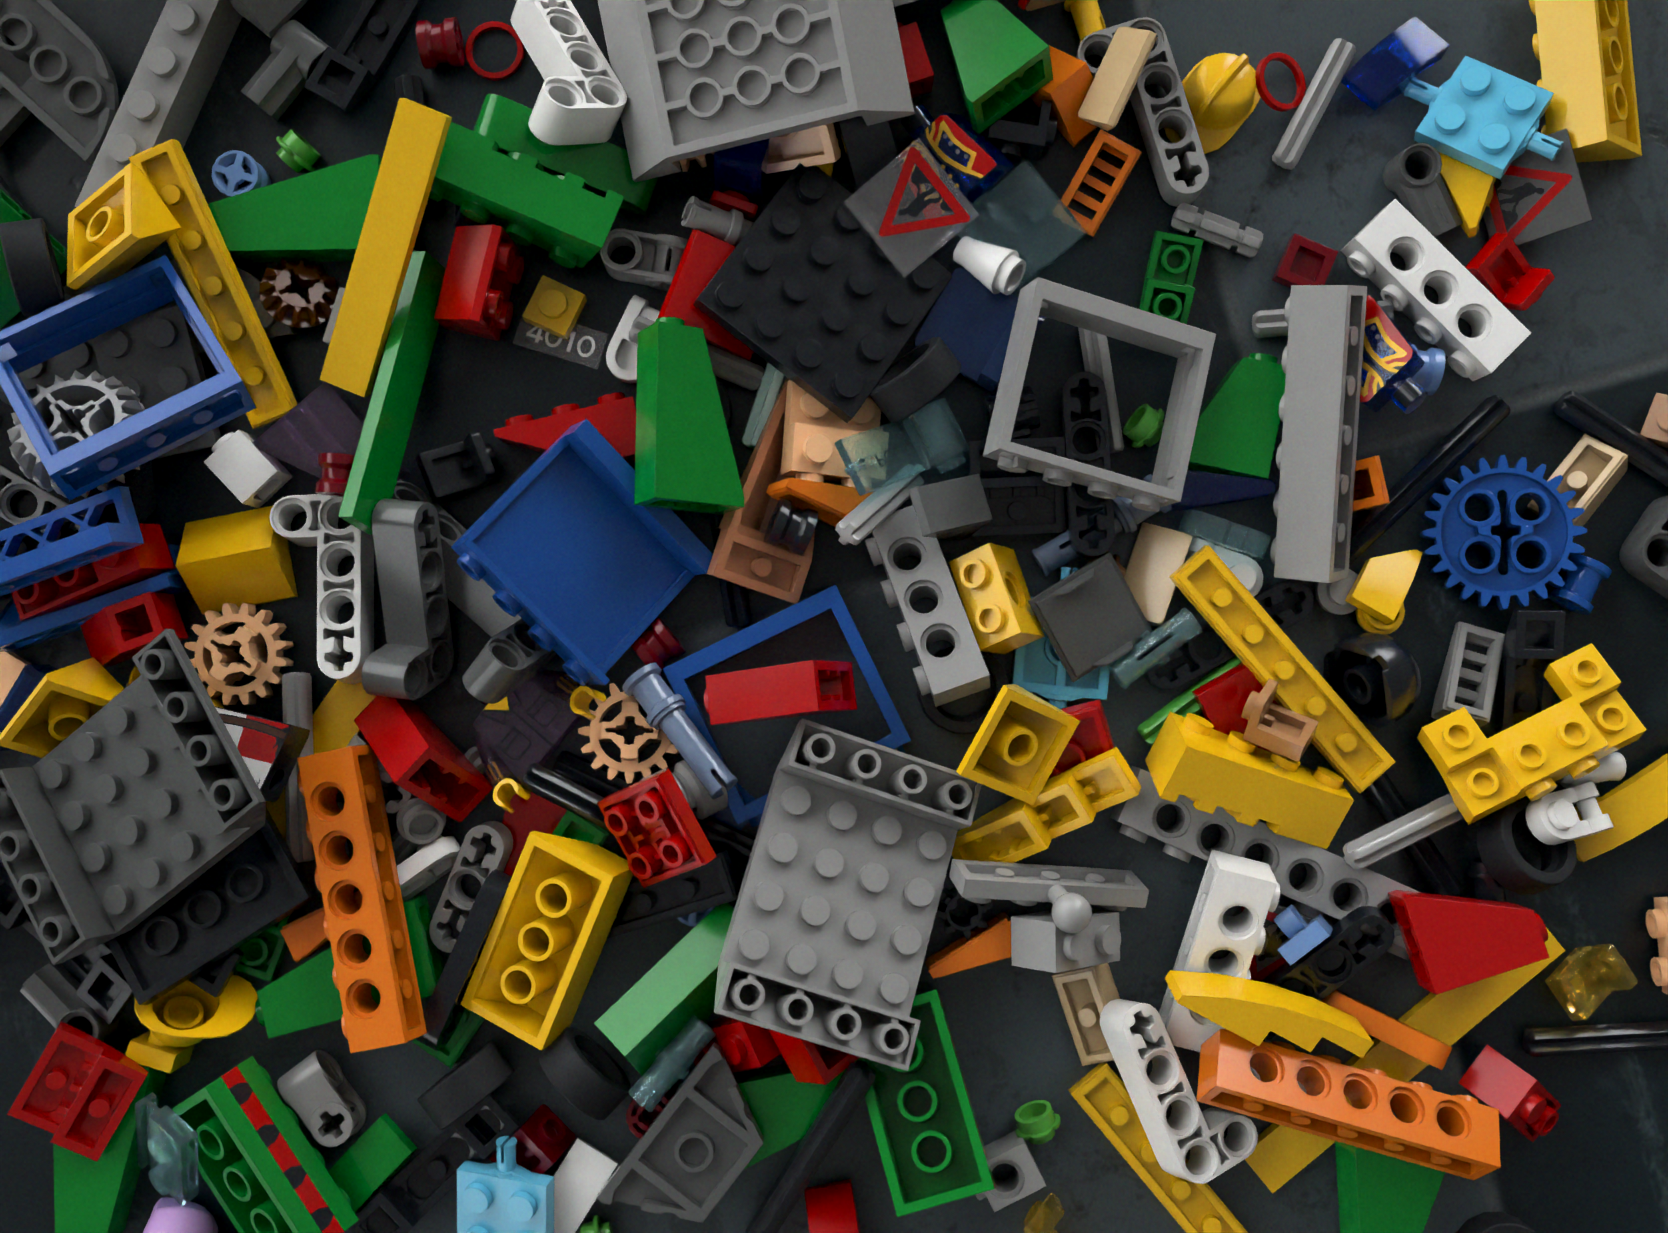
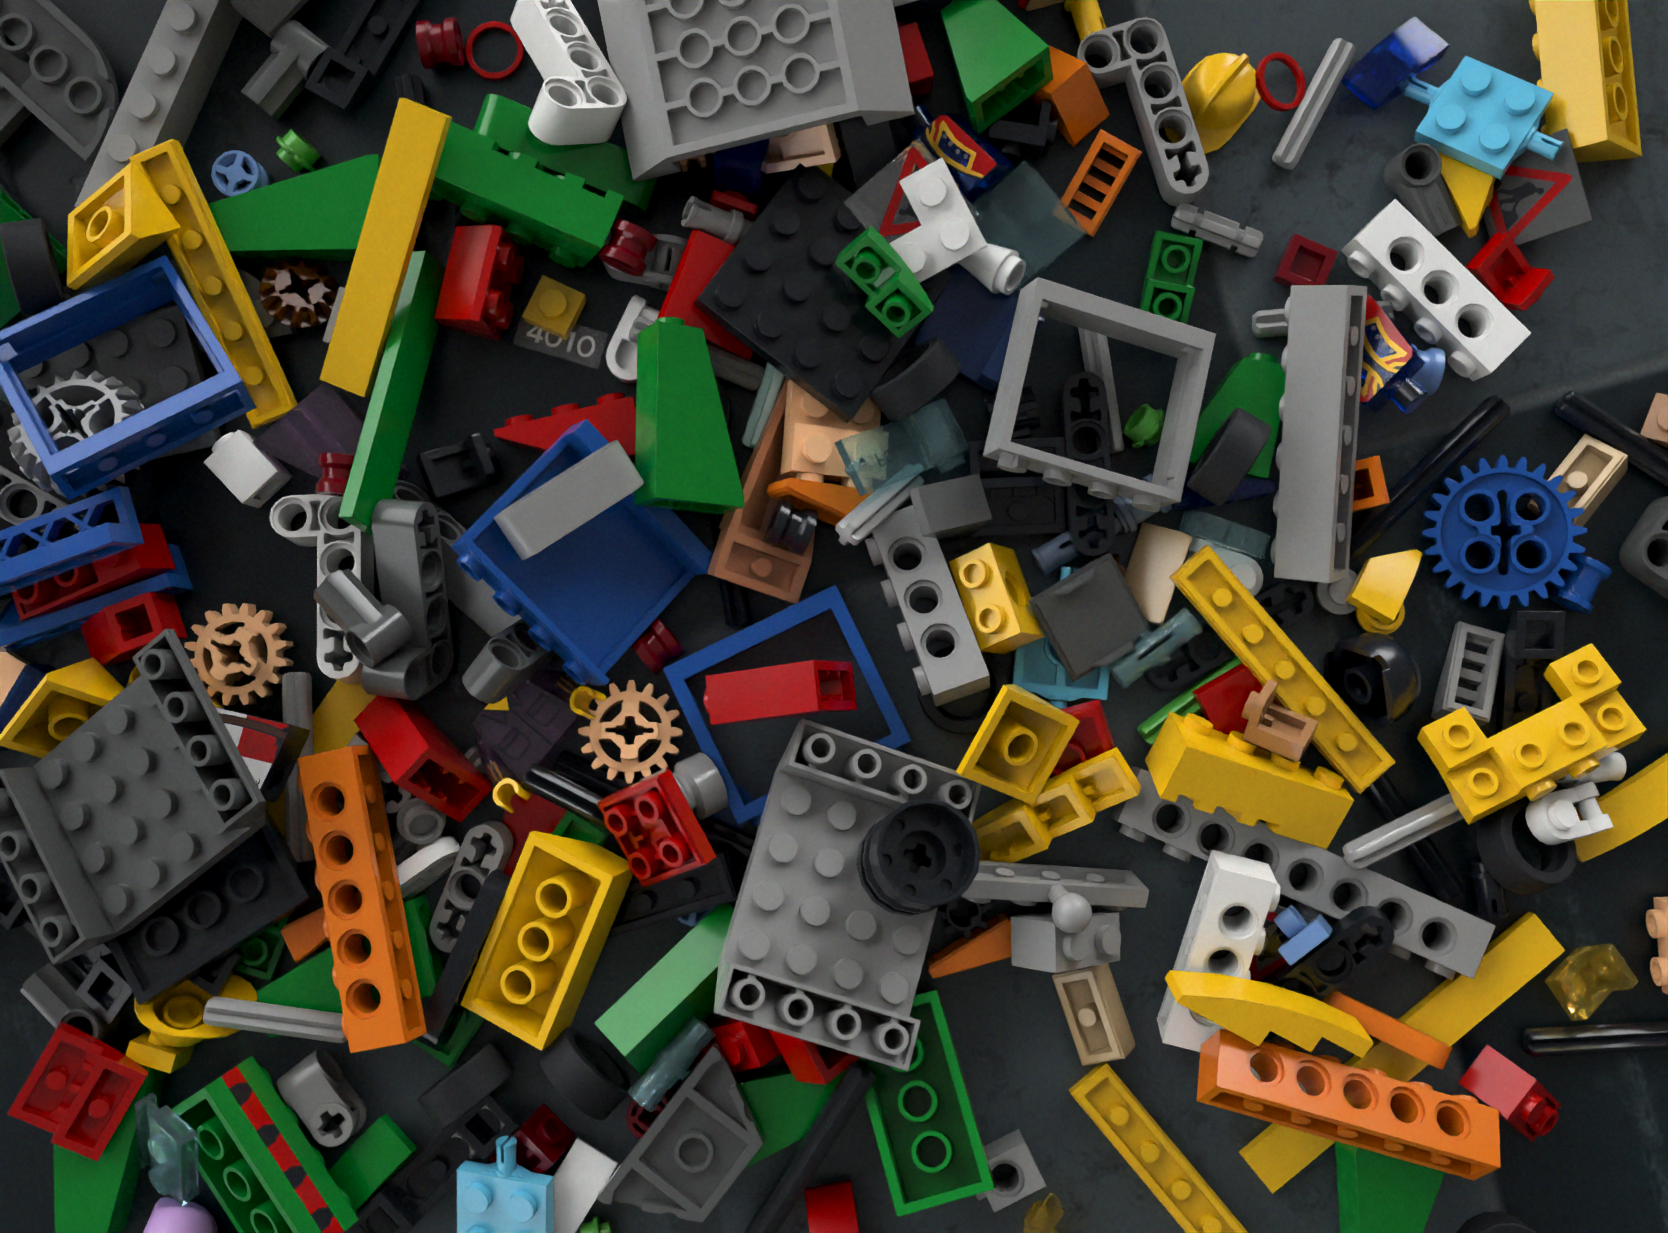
yellow slope [175,506,298,615] -> none
sand blue pin [622,663,738,799] -> none
bright green plate [1015,1100,1061,1145] -> none
tan slope [1078,26,1158,131] -> none
white beam [1100,999,1258,1184] -> none
red slope [1388,890,1550,995] -> none
none -> light grey axle [203,996,347,1043]
none -> dark grey piece [313,568,413,668]
none -> light grey beam [494,440,644,560]
none -> dark red wheel [598,219,658,277]
none -> green slope [835,225,934,338]
none -> black wheel [856,798,981,916]
none -> white plate [889,157,988,283]
none -> black tyre [1187,407,1271,506]

